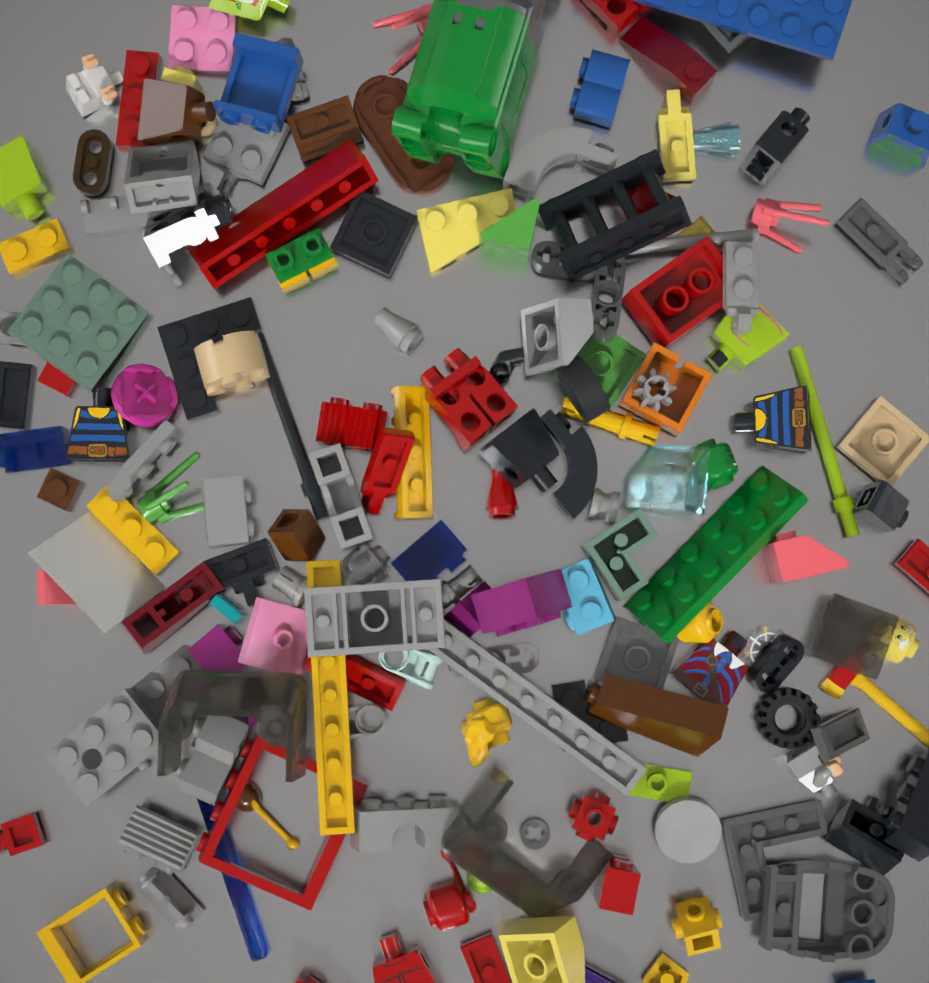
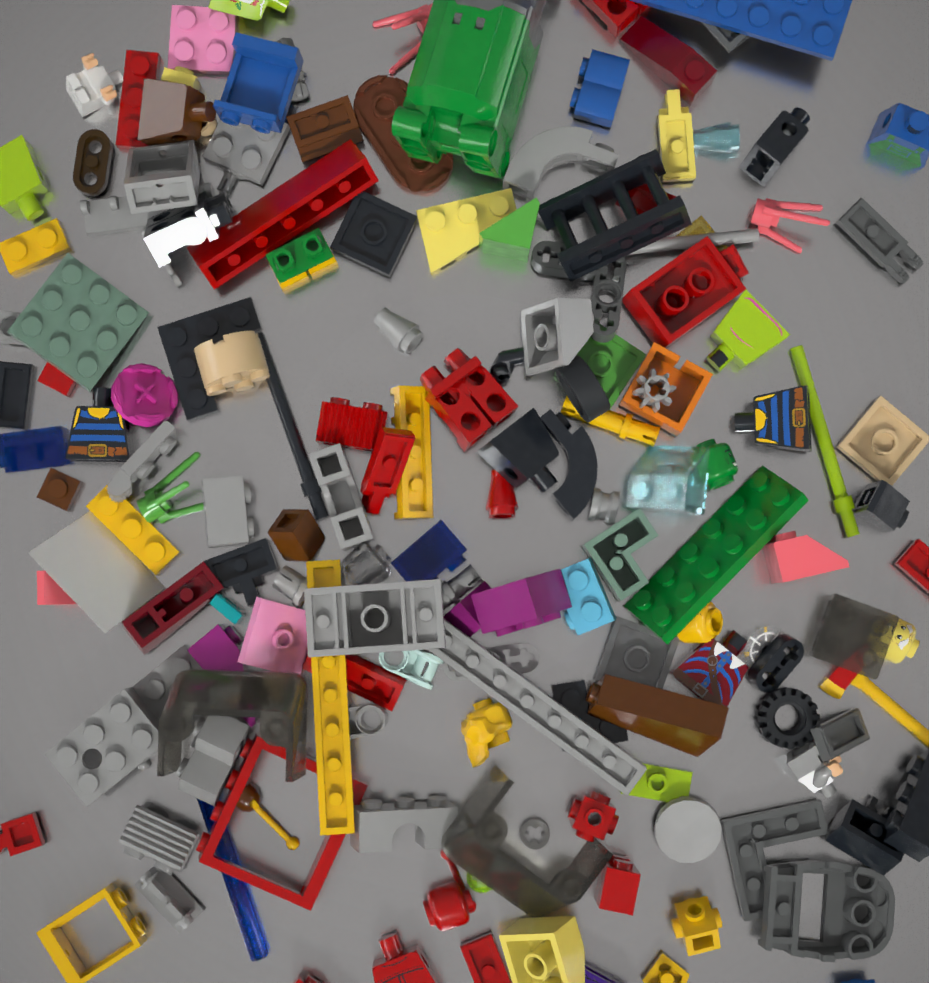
light grey hinge [723,241,759,335] -> none

